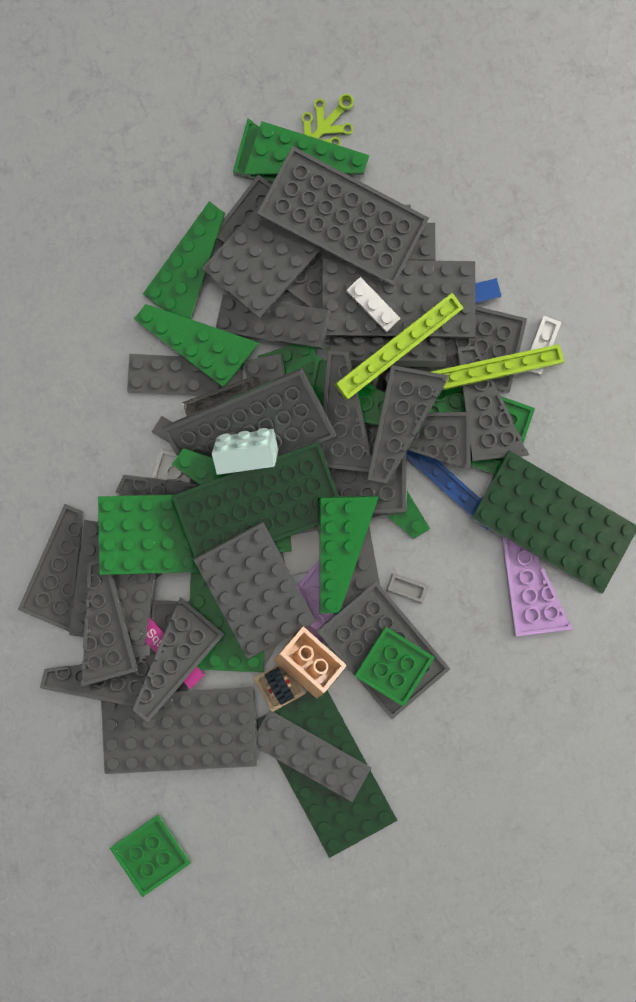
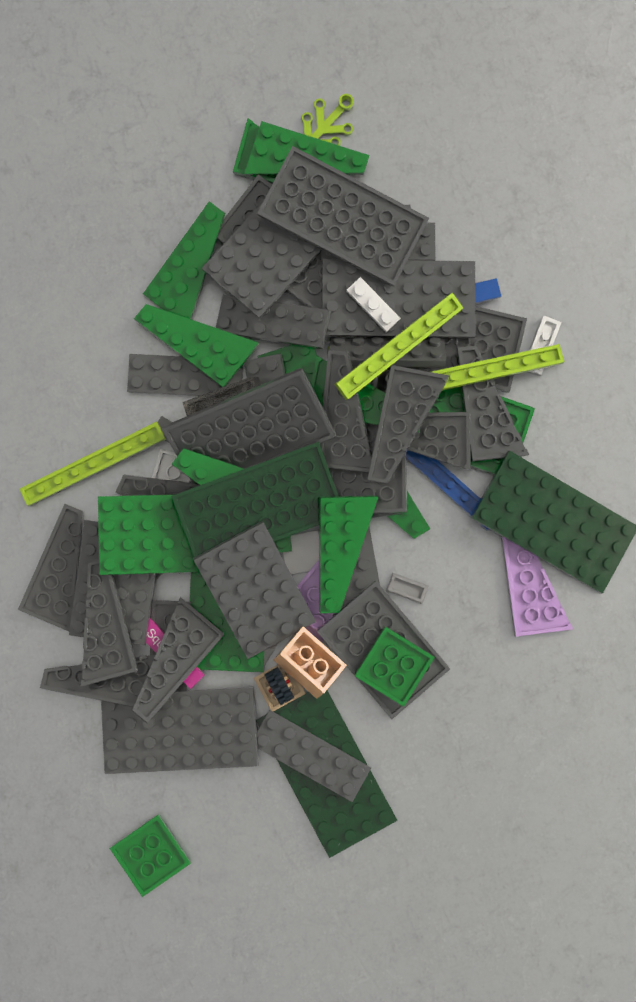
light aqua brick [212,428,278,475] -> none
none -> lime plate [19,421,166,506]

